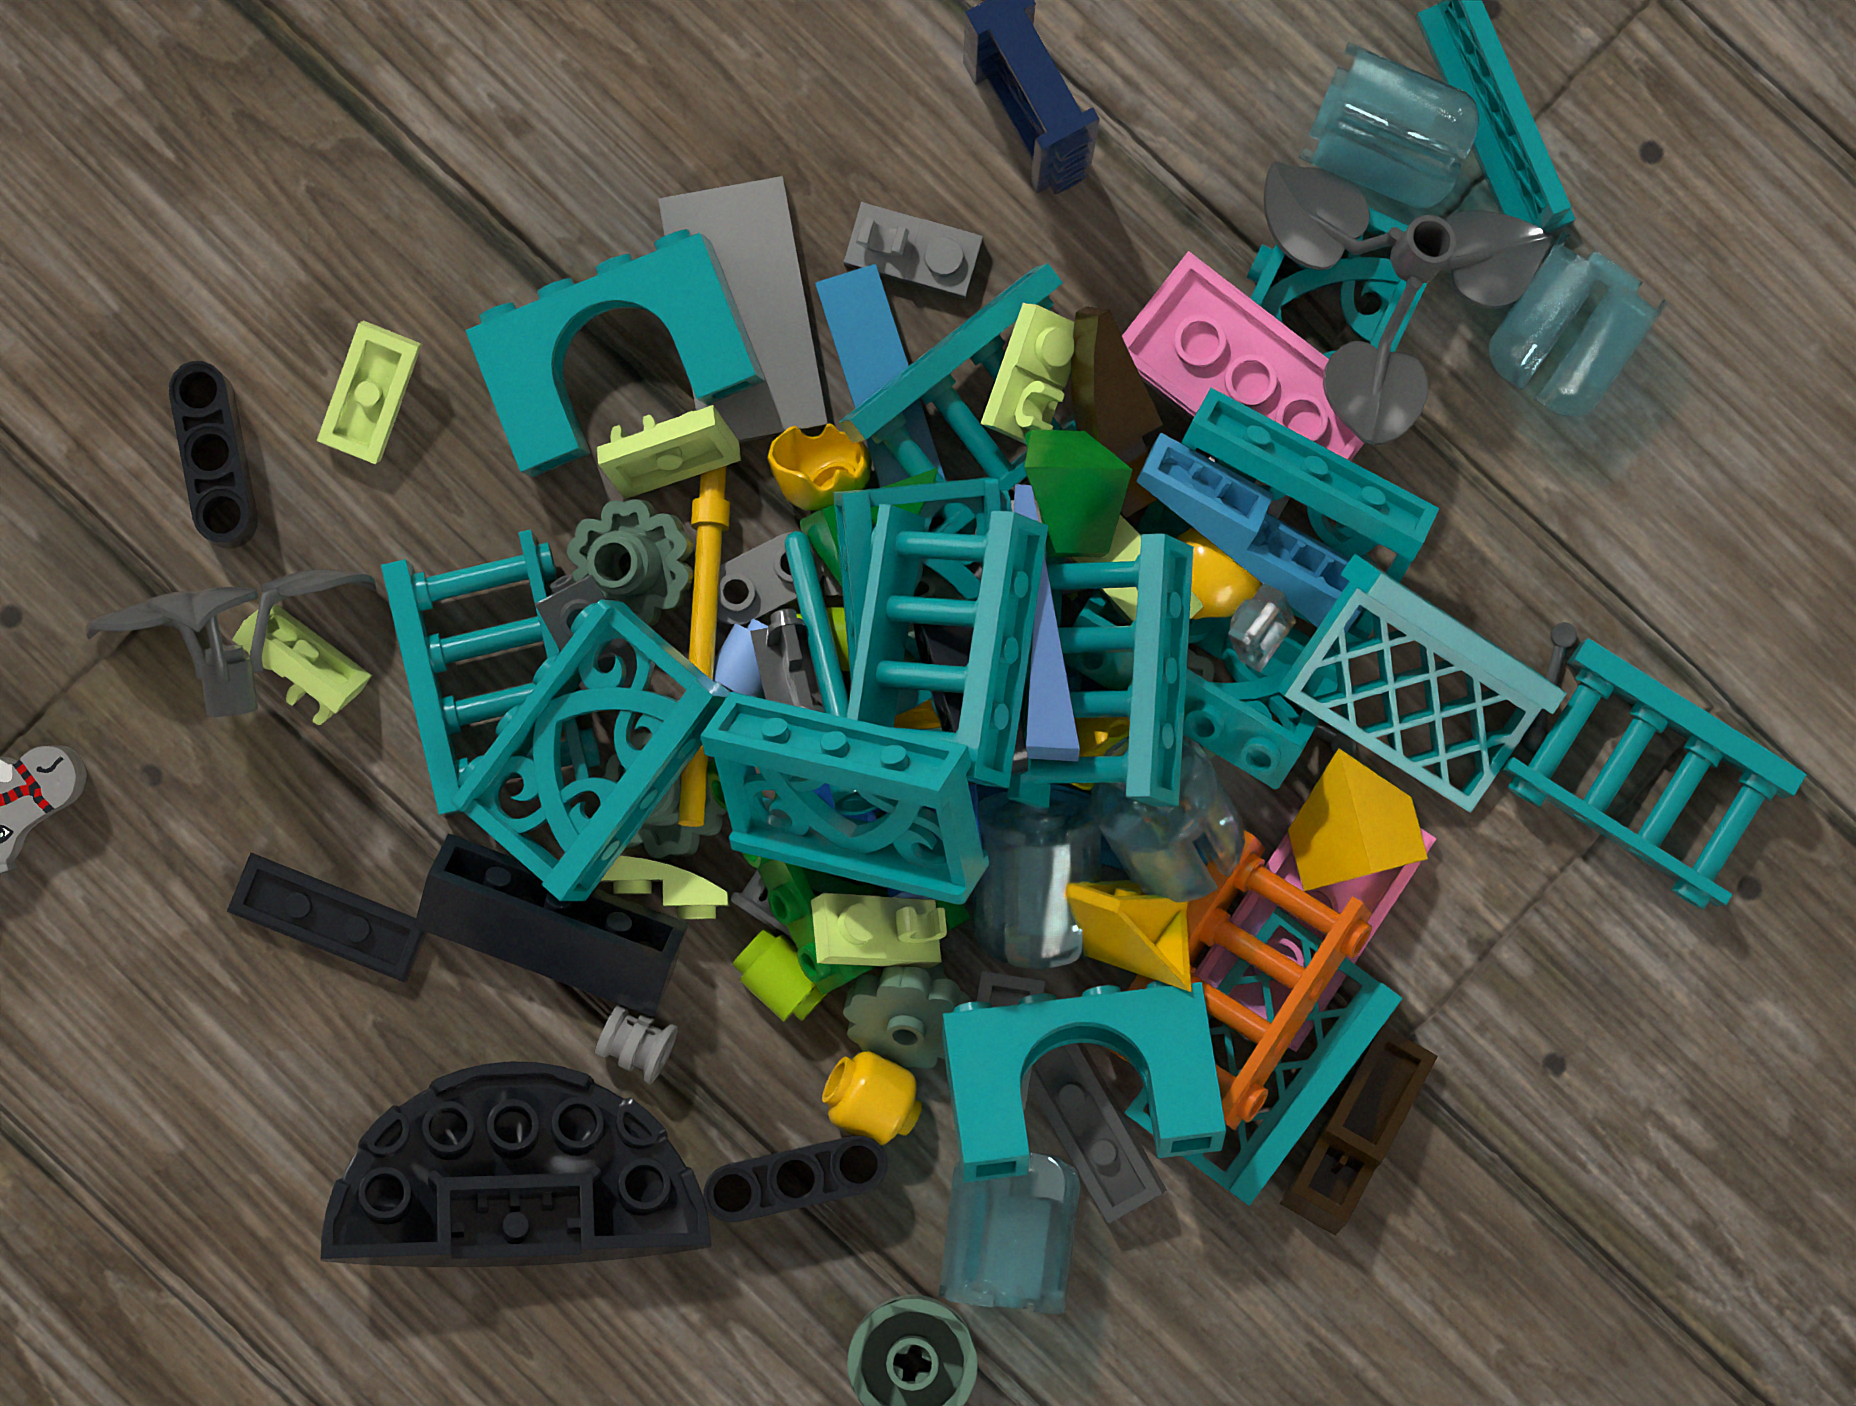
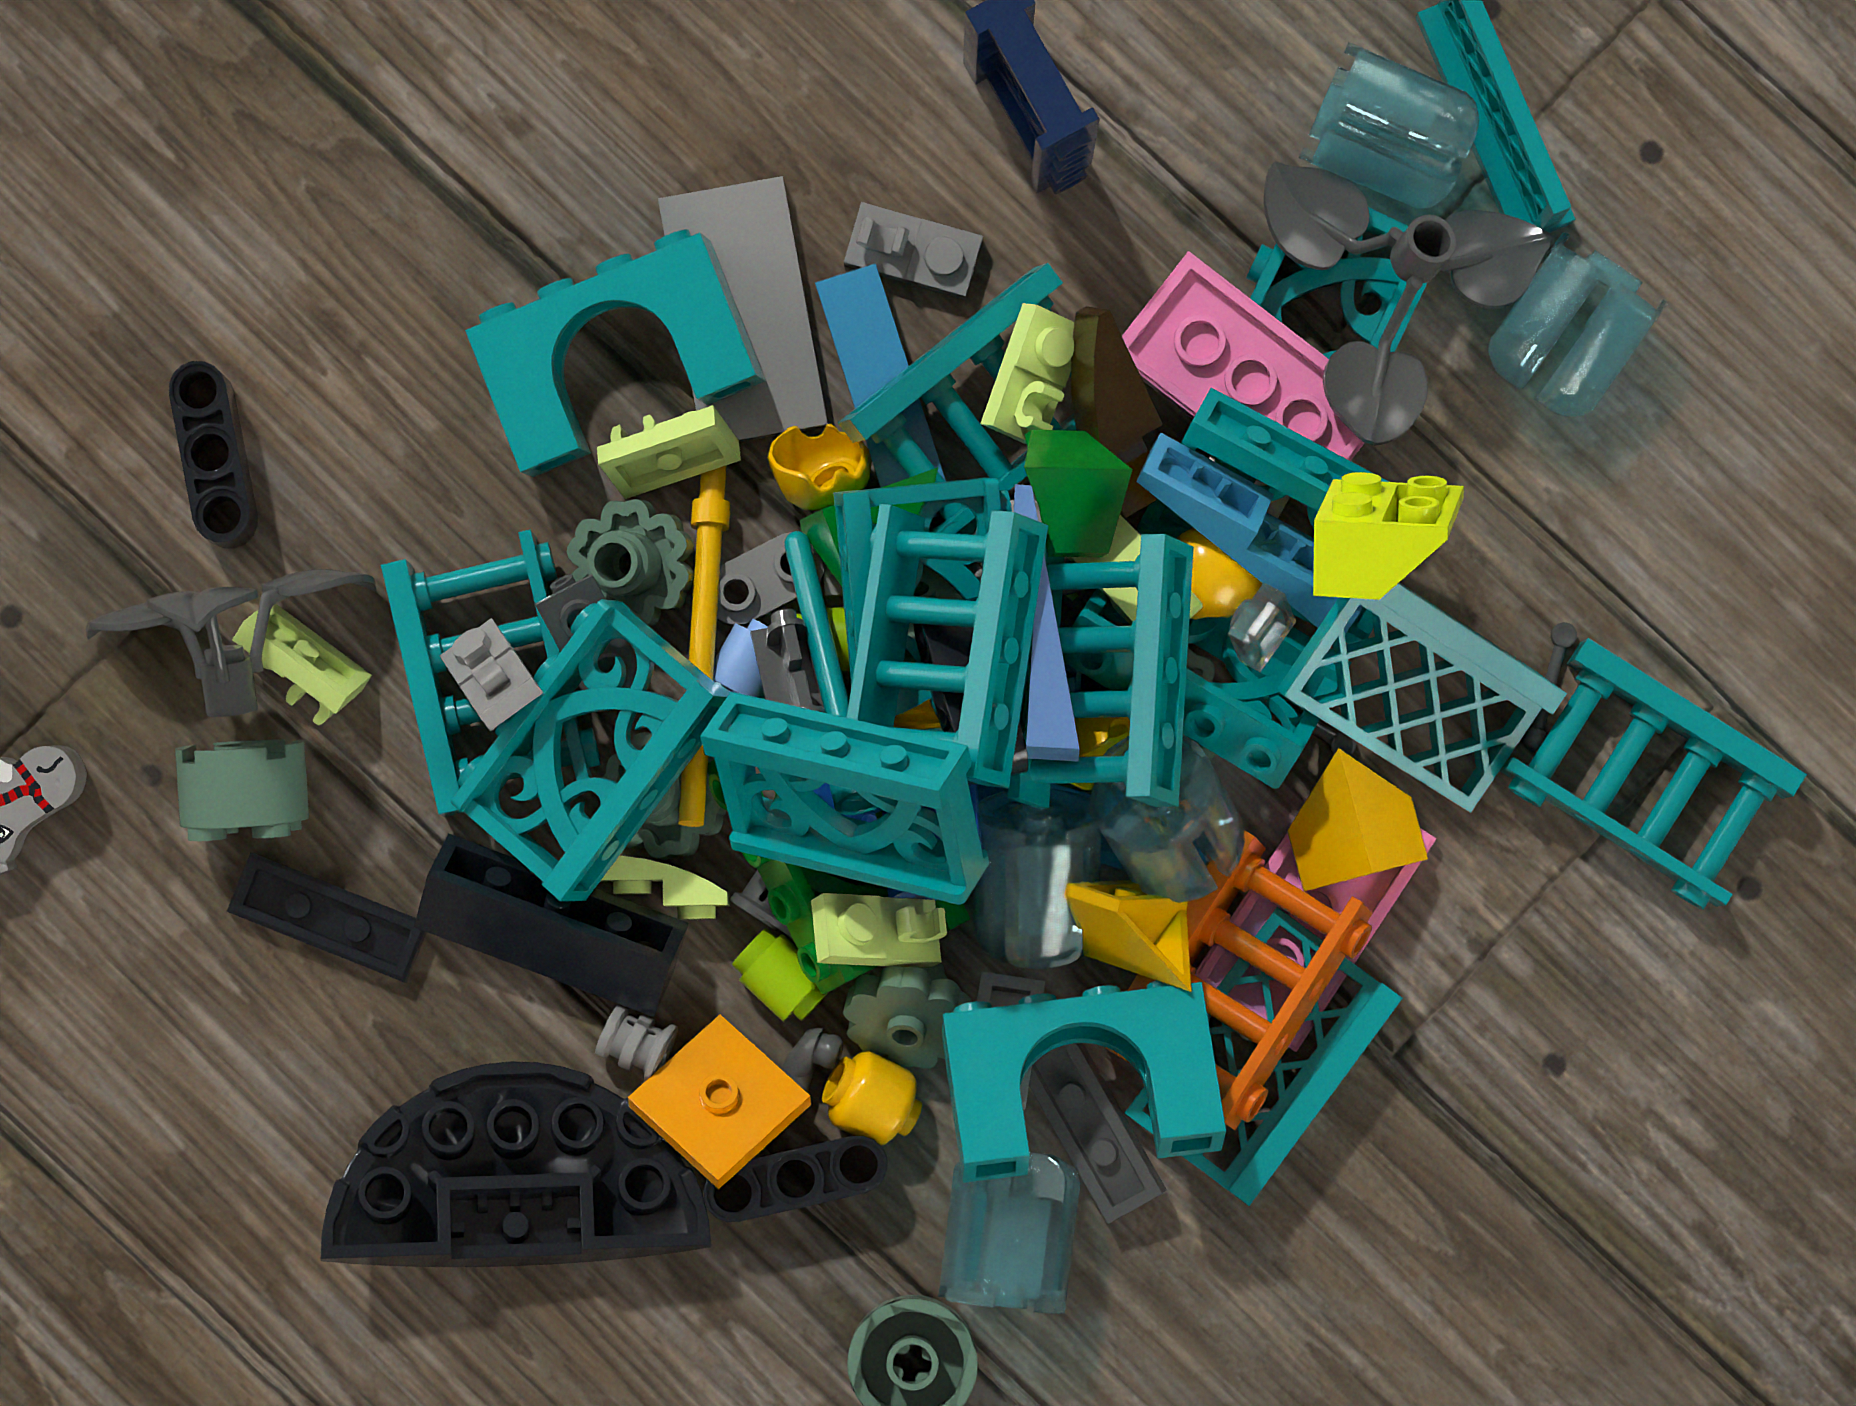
yellowish green plate [317,320,422,464] -> none
dark brown slope [1279,1025,1438,1235] -> none
none -> sand green brick [175,739,309,841]
none -> light grey plate [440,618,543,731]
none -> light orange plate [628,1014,811,1189]
none -> dark grey arm [782,1028,844,1093]
none -> neon yellow slope [1313,472,1464,600]

